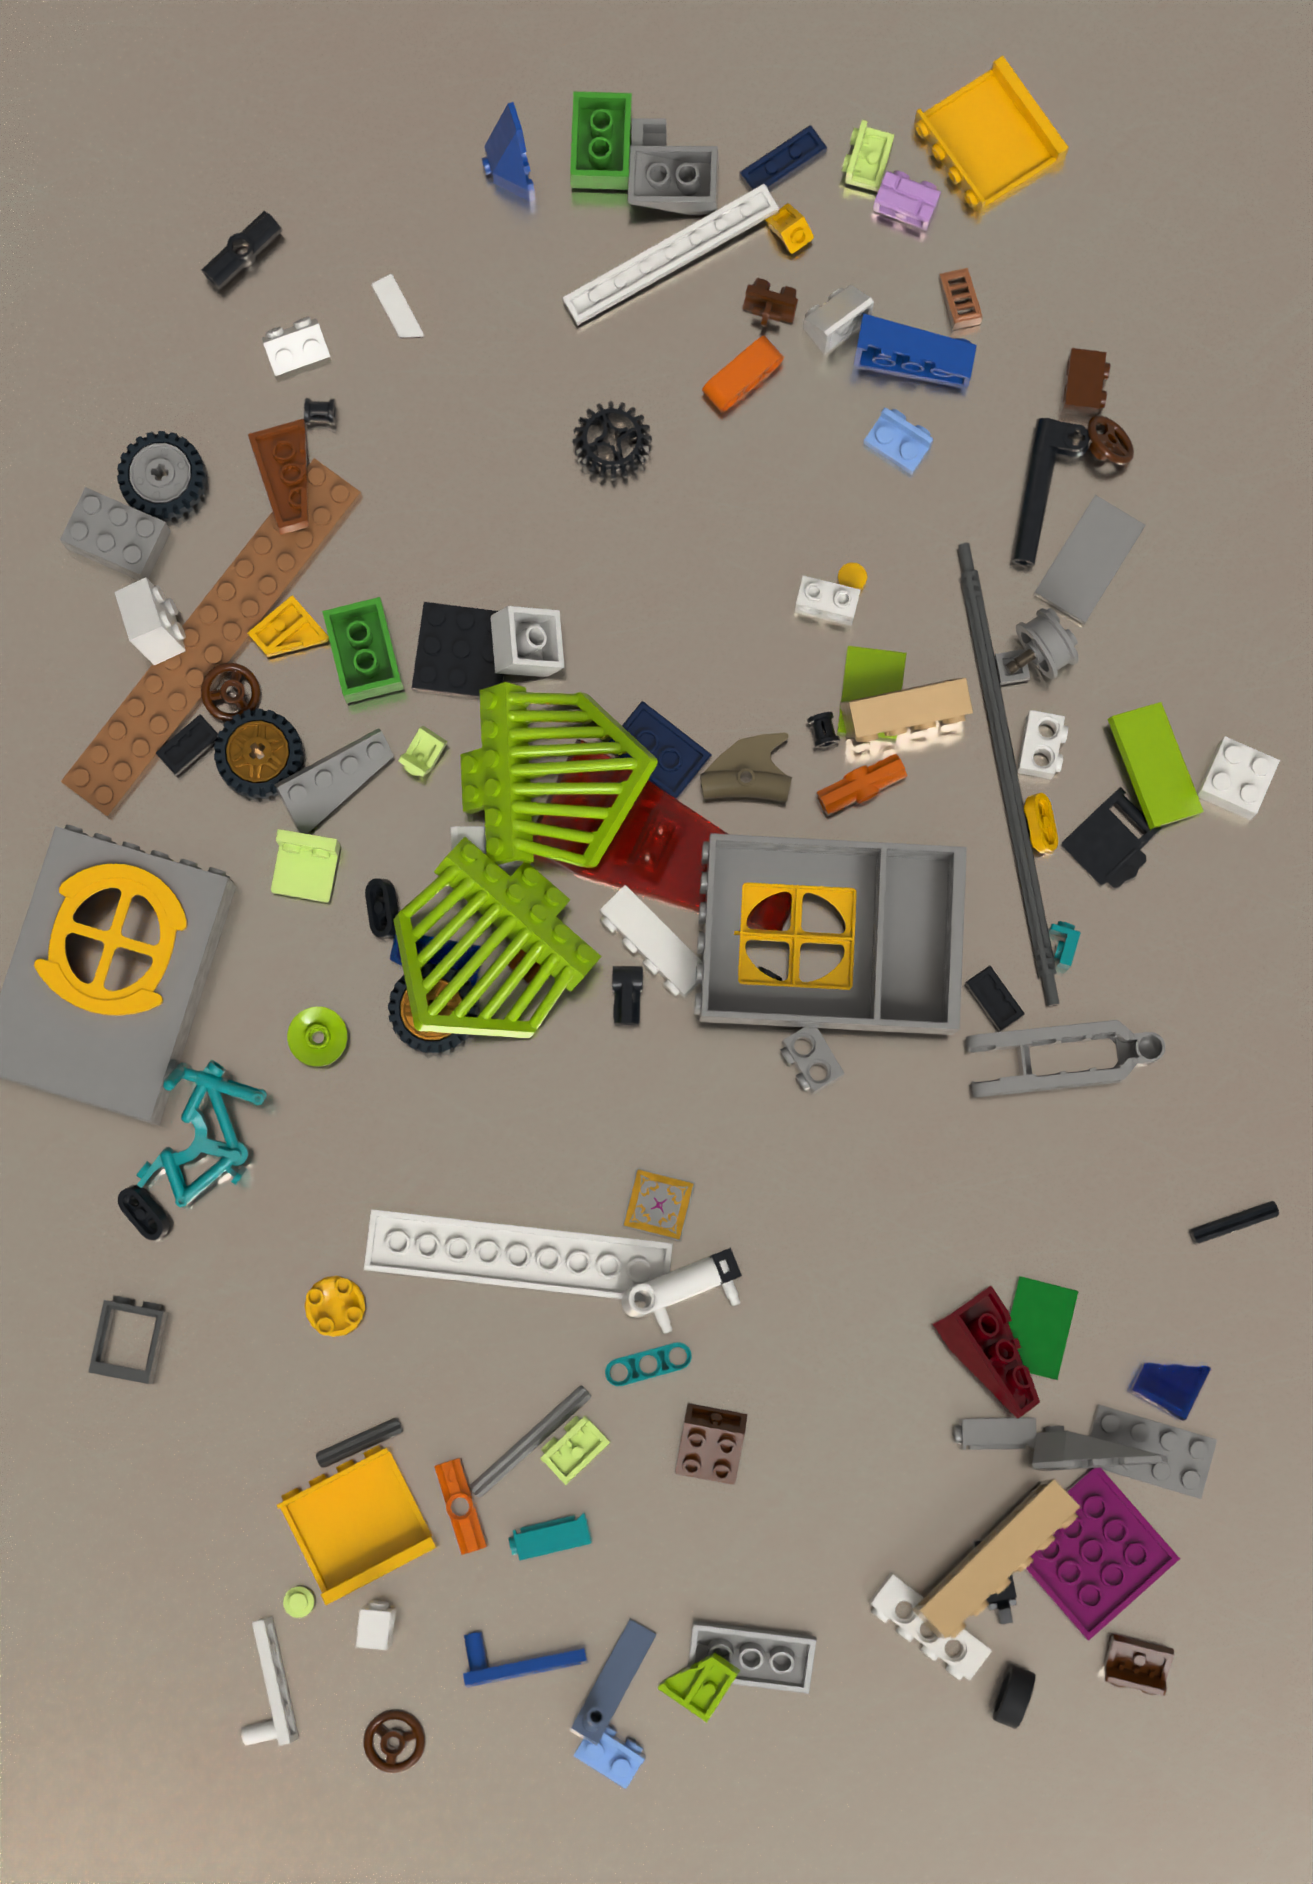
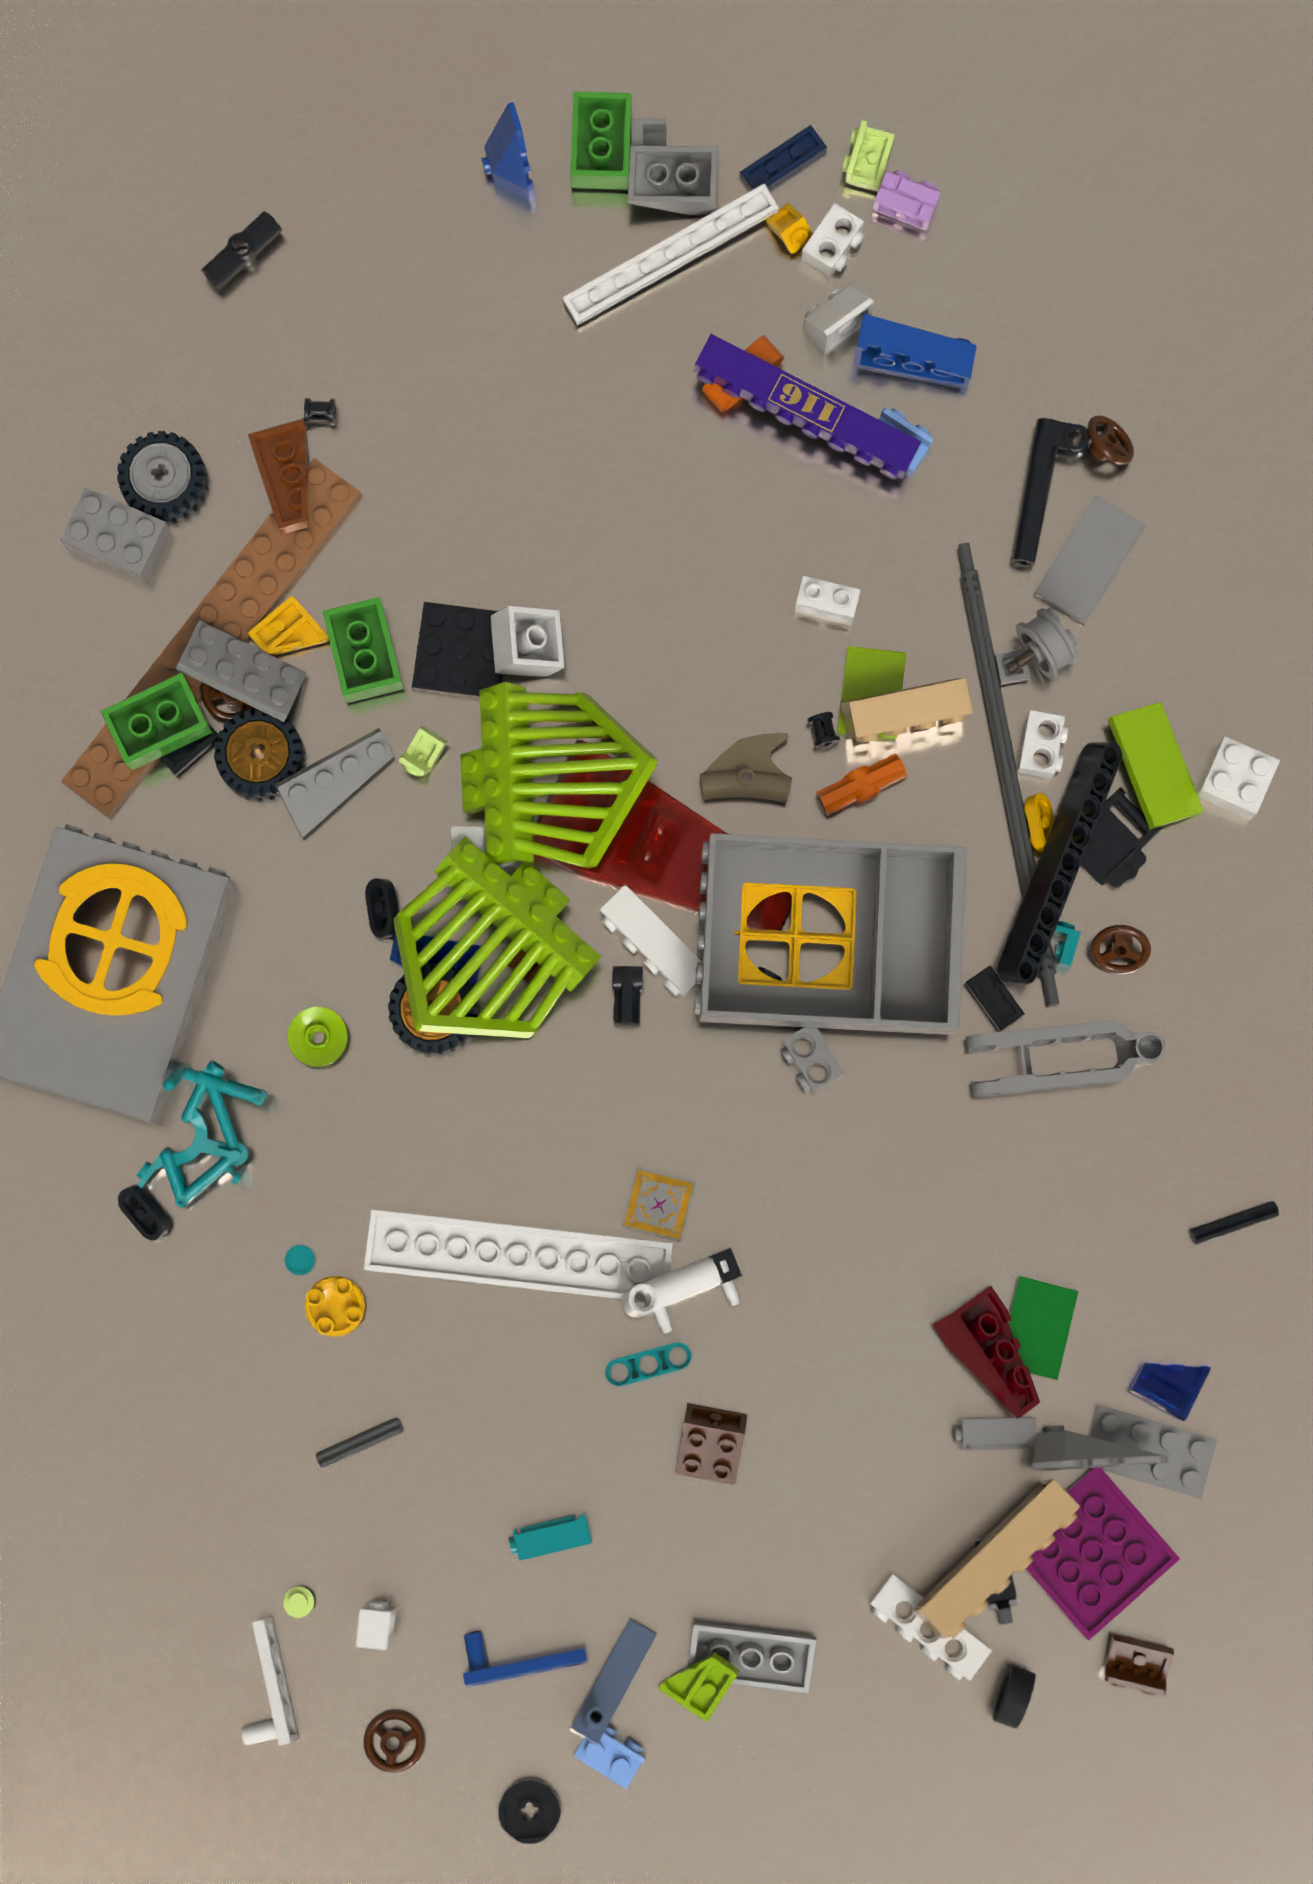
dark grey window [88,1295,168,1384] -> none
white brick [114,577,186,665] -> none
white bracket [262,317,330,376] -> none
yellowish green bracket [271,829,340,903] -> none
yellow panel [276,1445,438,1605] -> none
white sticker [372,274,424,338] -> none
orange piece [434,1458,487,1555] -> none
light grey axle [470,1386,591,1498] -> none
yellowish green bracket [540,1415,610,1485] -> none
black gear [573,401,652,481] -> none
dark blue tile [609,701,712,802] -> none
reddish brown hips [742,278,799,327] -> none
yellow tile [837,563,867,591] -> none
yellow panel [914,56,1069,214] -> none
nougat slope [939,268,983,330] -> none
reddish brown brick [1061,348,1110,417] -> none
none -> bright green brick [100,673,212,771]
none -> light grey plate [175,620,307,722]
none -> teal piece [285,1245,316,1275]
none -> black plate [498,1779,561,1844]
none -> dark purple brick [693,334,922,479]
none -> white brick [801,203,865,278]
none -> black beam [997,742,1122,984]
none -> reddish brown piece [1090,925,1151,974]

